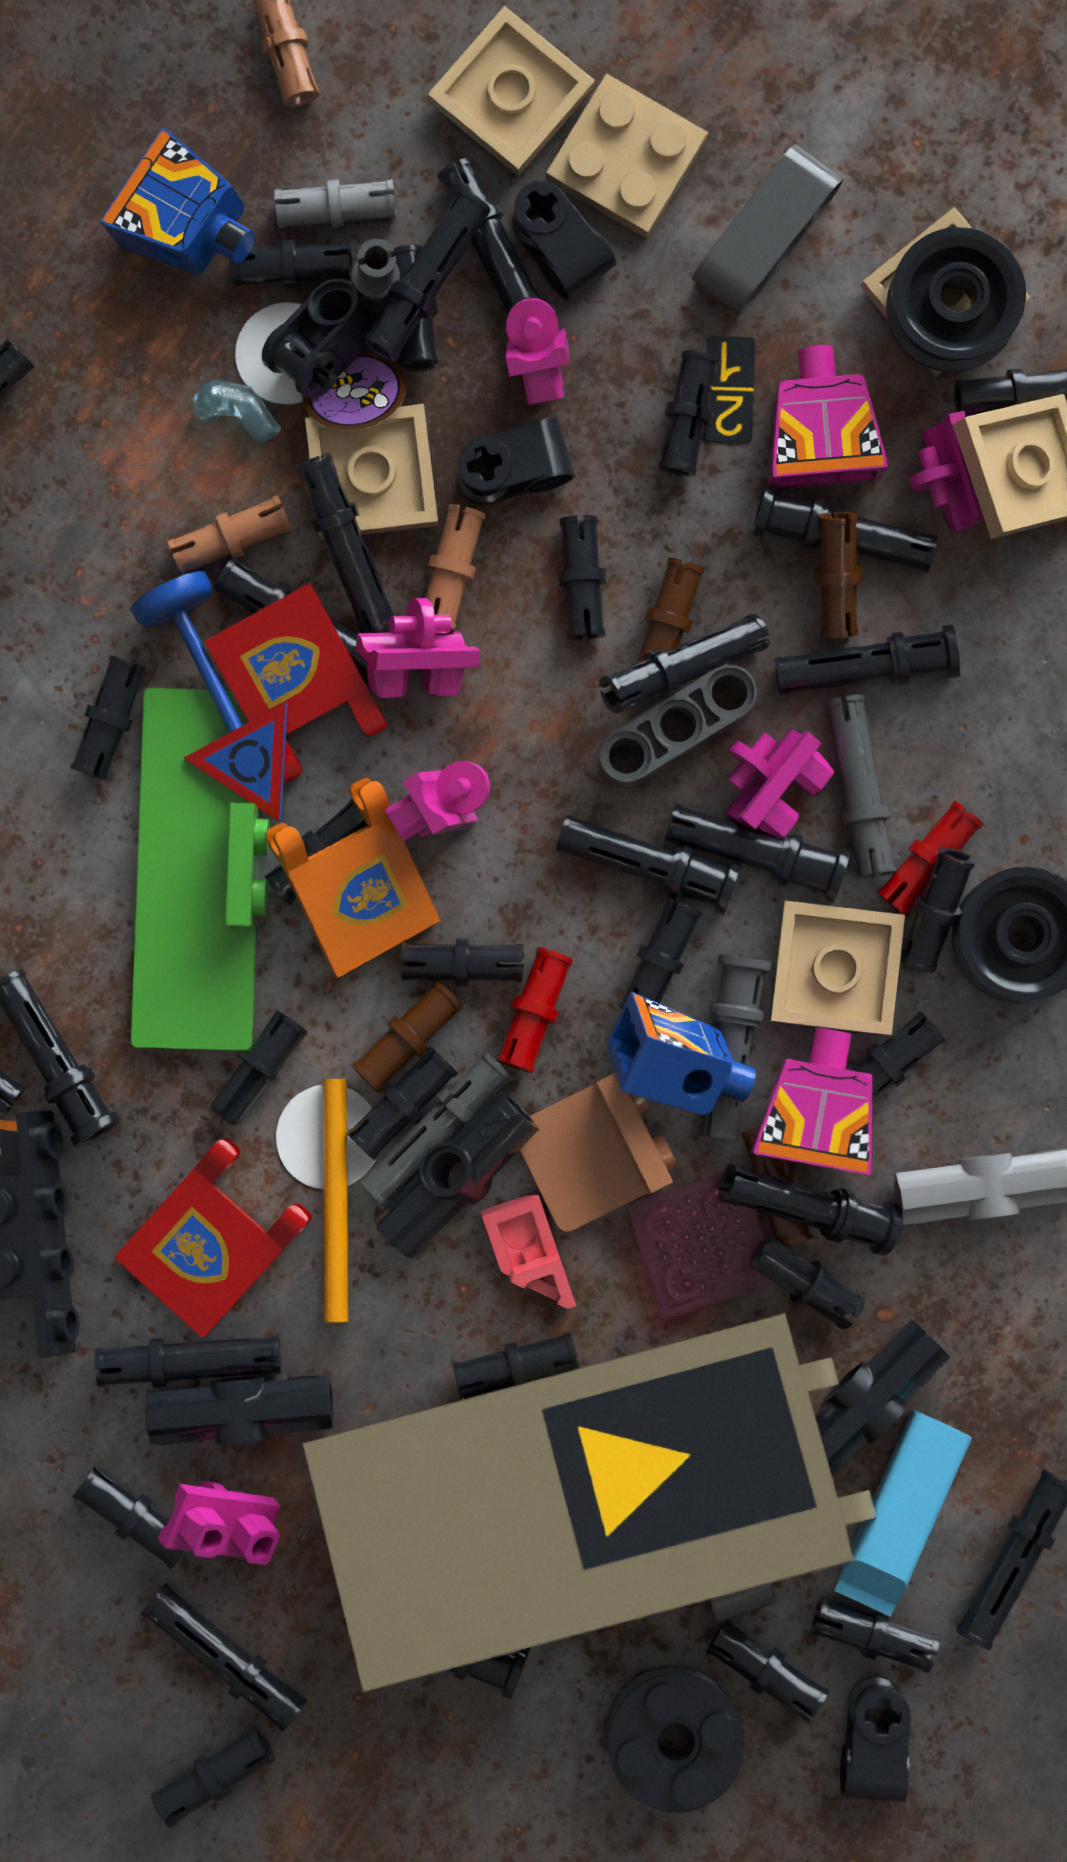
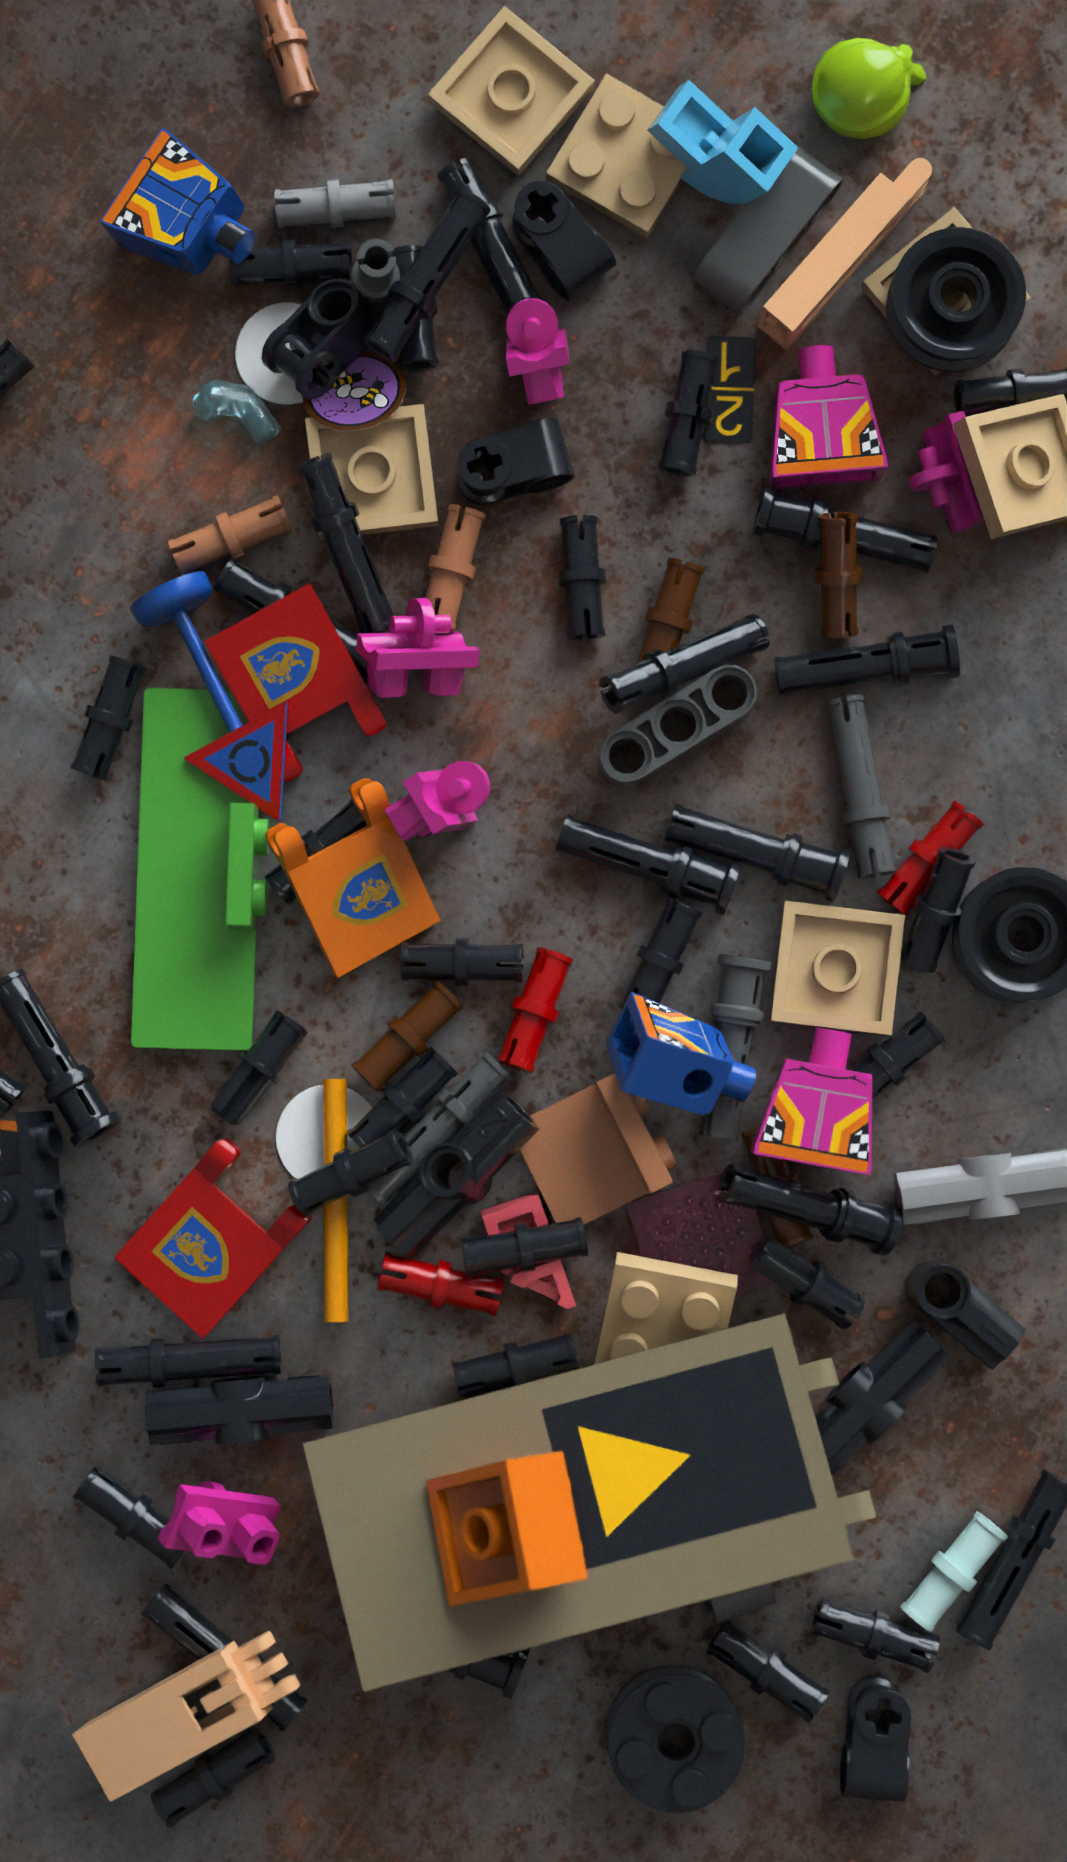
dark pink hips [724,729,834,839] -> none
medium azure piece [834,1409,972,1617] -> none
none -> light nougat hinge [72,1630,301,1802]
none -> black pin [288,1128,414,1217]
none -> red pin [376,1252,504,1317]
none -> orange slope [426,1451,588,1607]
none -> black pin [461,1217,588,1278]
none -> tan plate [594,1252,738,1365]
none -> medium azure brick [647,80,798,204]
none -> light nougat hinge [758,158,932,351]
none -> lime hat [810,38,926,139]
none -> light aqua pin [900,1511,1008,1632]
none -> black piece [905,1260,1026,1370]

